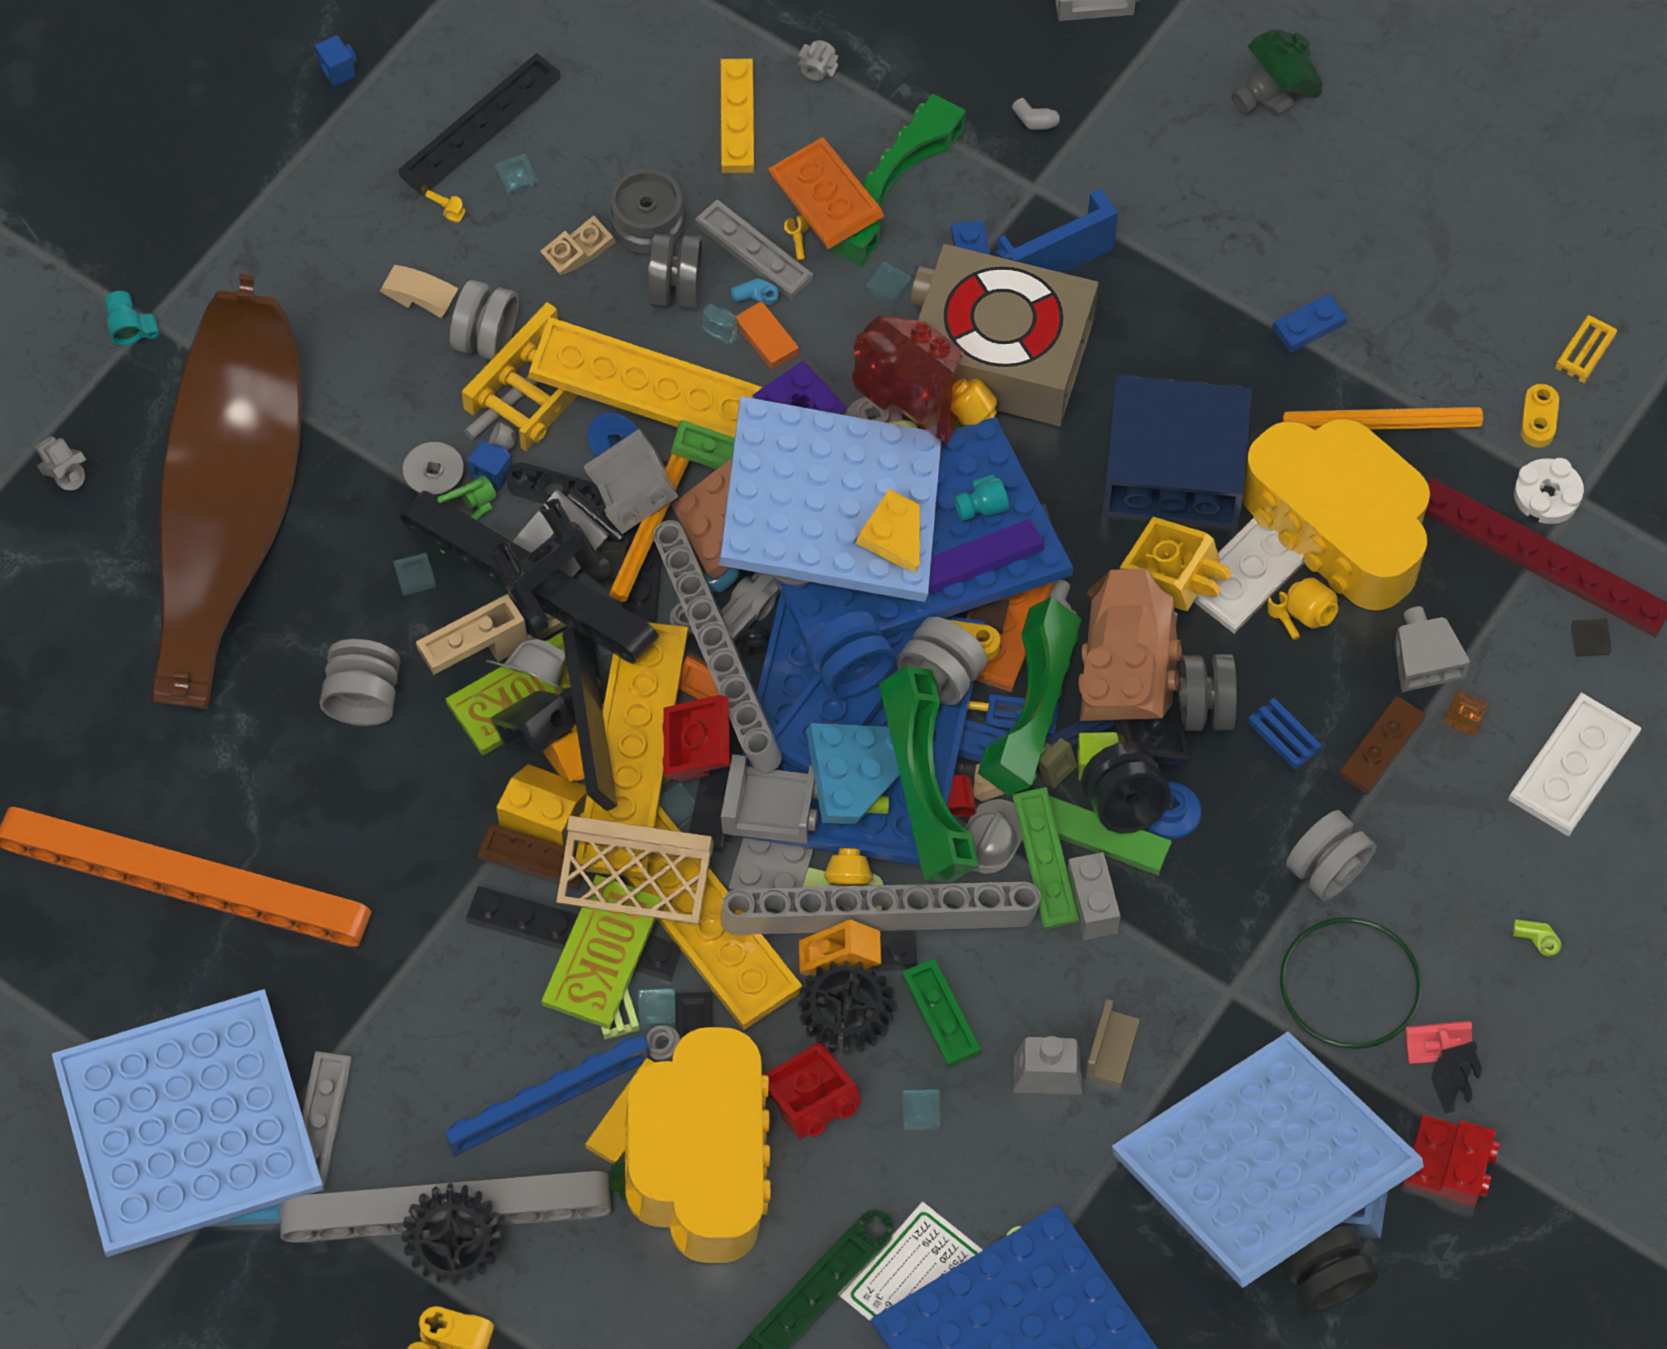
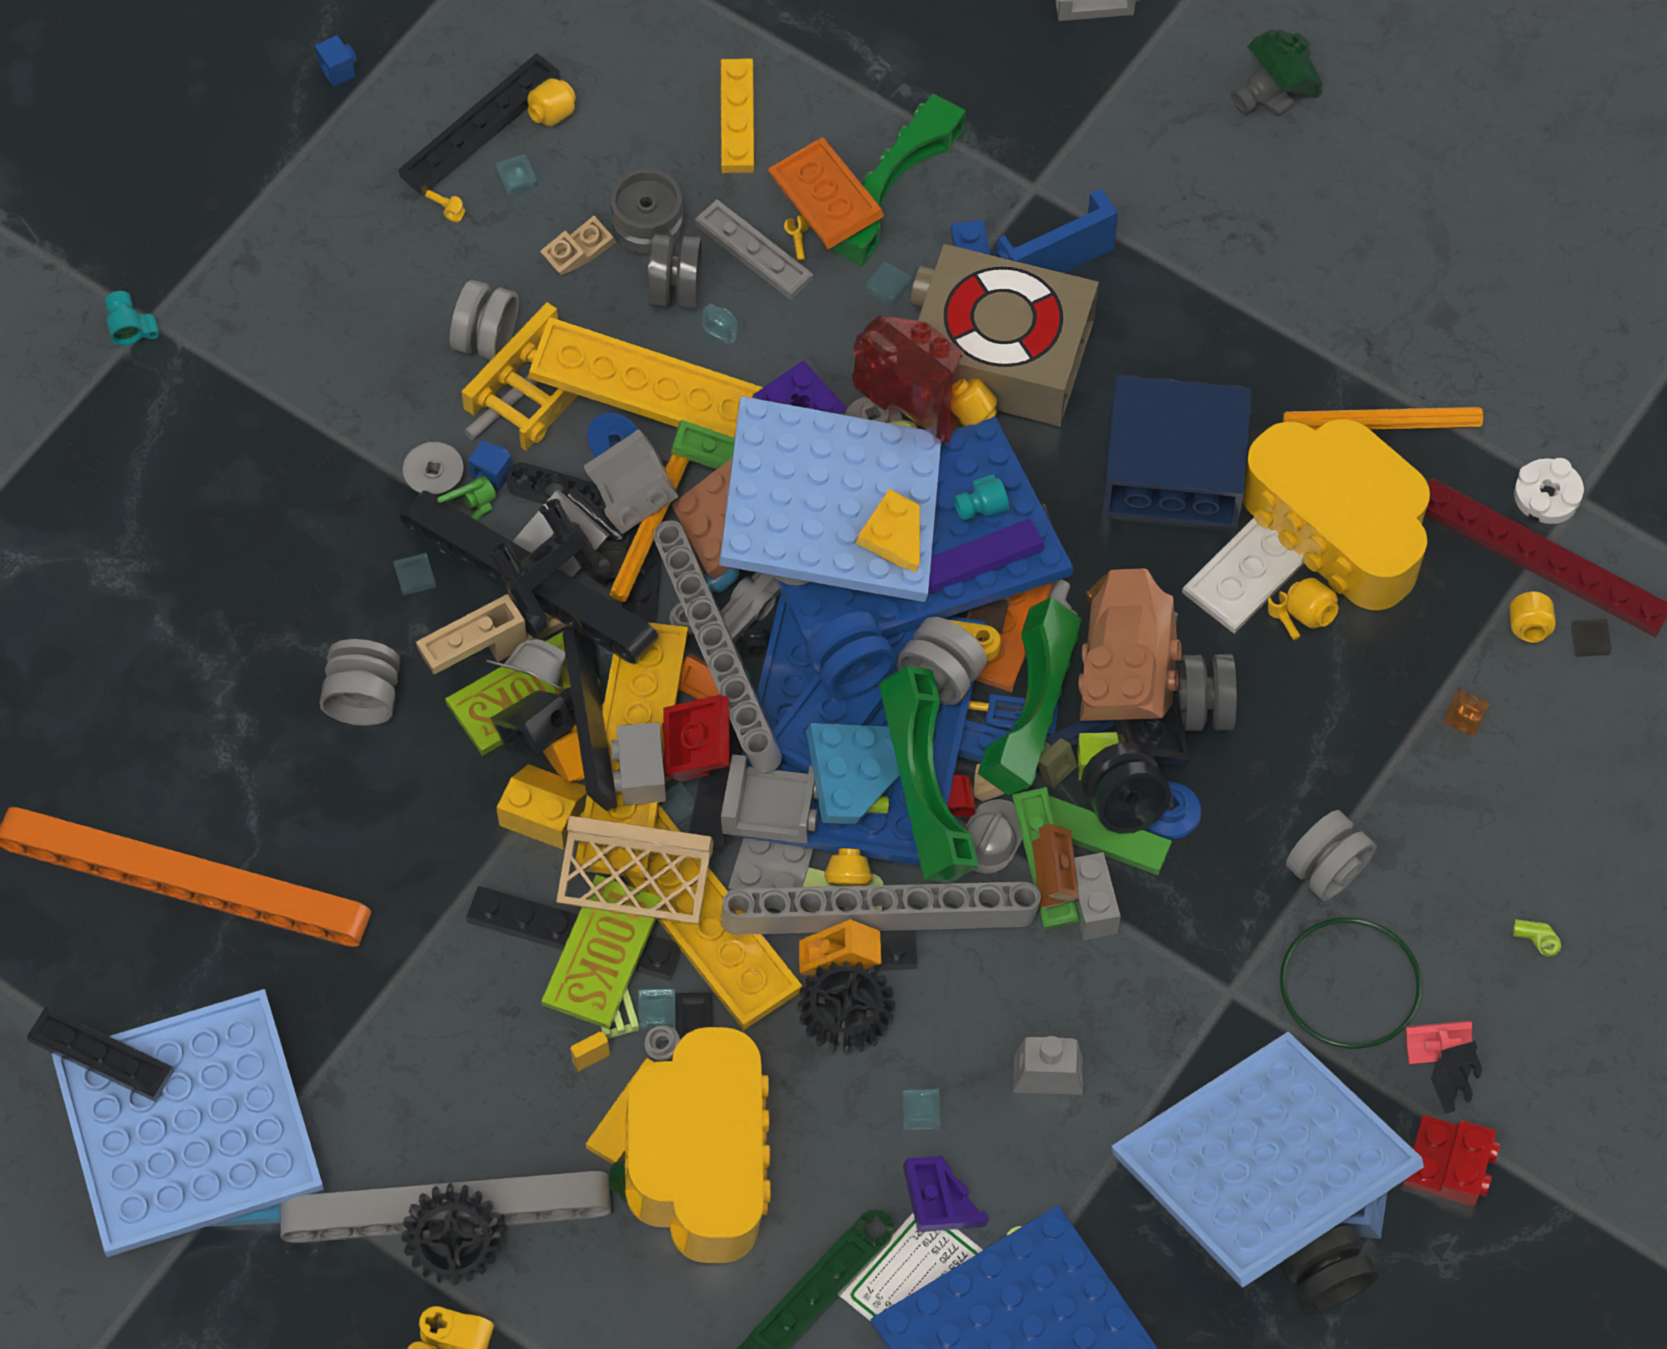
light grey hips [34,436,86,490] -> none
reddish brown panel [150,274,302,710] -> none
light grey tile [302,1051,352,1194] -> none
tan slope [380,265,458,318] -> none
blue plate [445,1035,650,1157] -> none
reddish brown plate [478,823,586,890] -> none
light grey hinge [488,422,516,451] -> none
dark azure arm [730,278,779,305] -> none
orange tile [734,301,799,370] -> none
red plate [763,1043,862,1140] -> none
light grey gear [798,40,838,81] -> none
green plate [902,958,981,1069] -> none
light grey arm [1012,98,1060,130] -> none
dark tan panel [1085,999,1140,1089] -> none
yellow hinge [1120,517,1231,611] -> none
blue tile [1247,698,1322,771] -> none
blue plate [1272,294,1348,353] -> none
reddish brown plate [1339,696,1426,795] -> none
light grey torso [1395,606,1470,692] -> none
white tile [1508,692,1642,837] -> none
yellow plate [1521,384,1559,448] -> none
yellow tile [1555,315,1618,384] -> none
none -> black tile [27,1006,174,1102]
none -> yellow head [527,78,576,127]
none -> yellow tile [570,1031,610,1072]
none -> light grey brick [611,722,666,805]
none -> dark purple wing [903,1156,989,1232]
none -> dark orange panel [1032,824,1079,909]
none -> yellow head [1509,591,1556,643]

